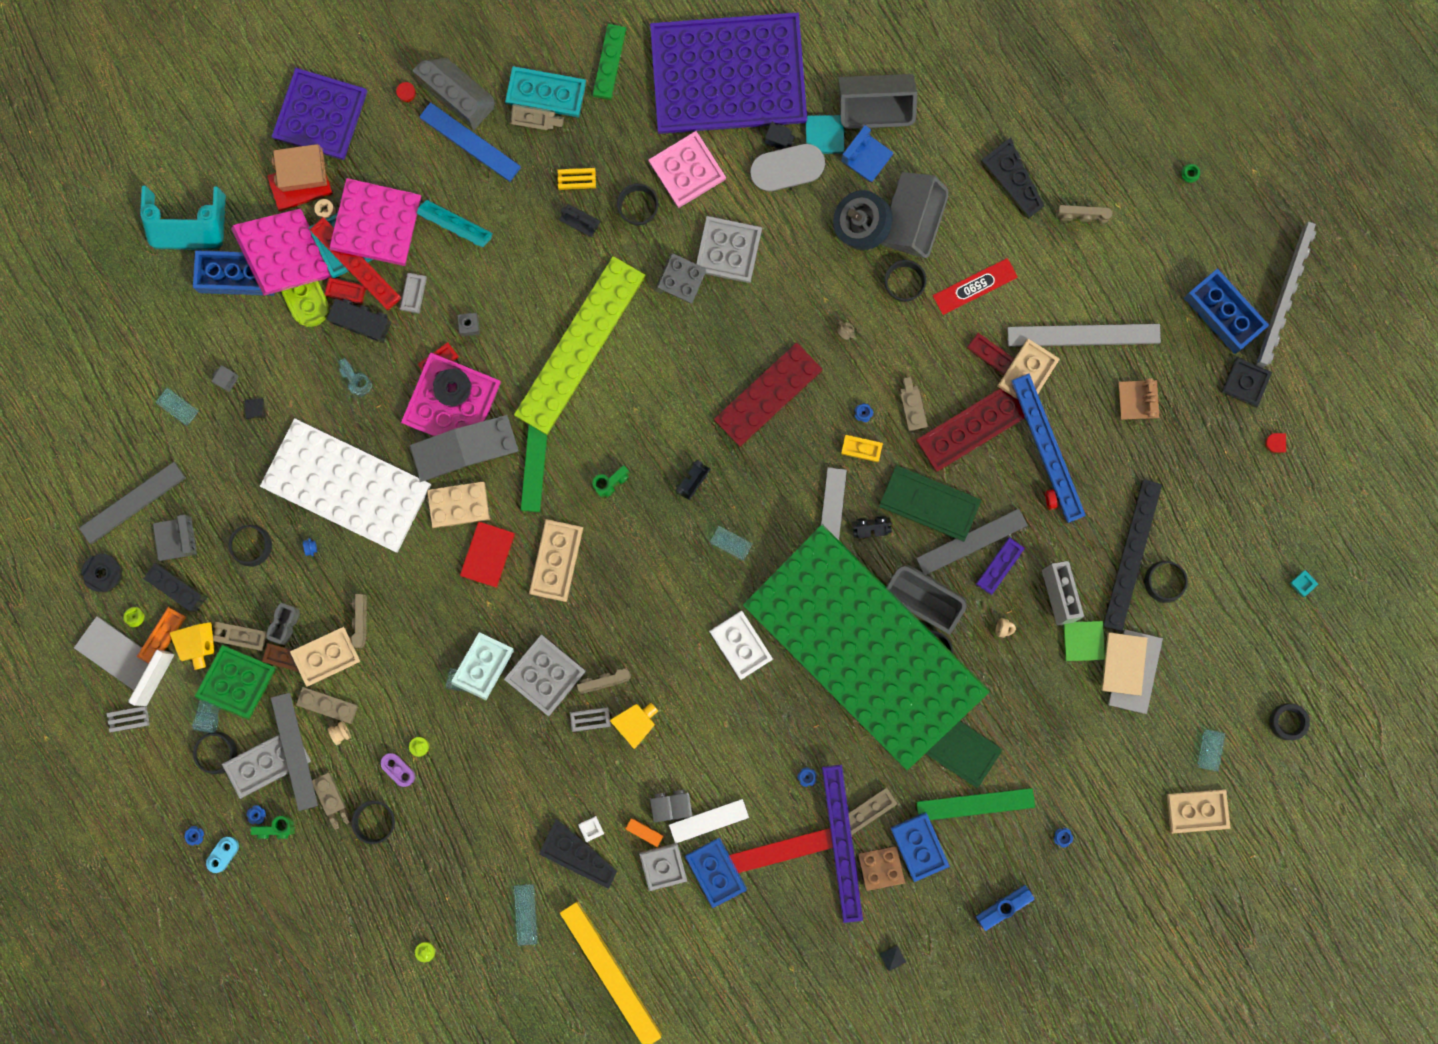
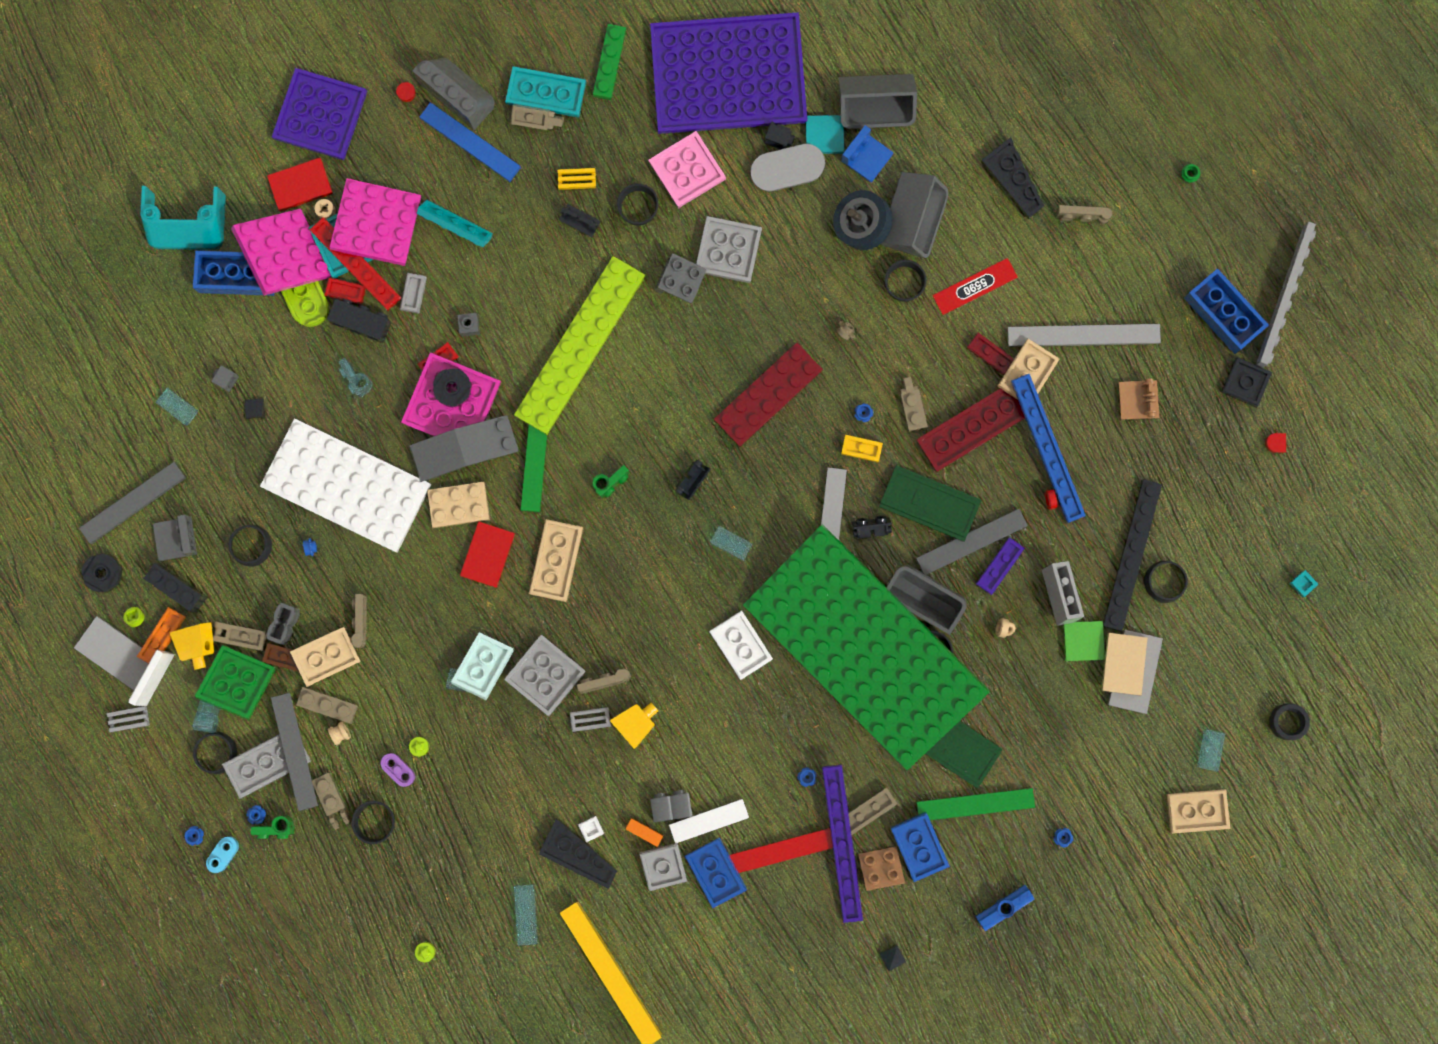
medium nougat brick [272,144,327,192] -> none

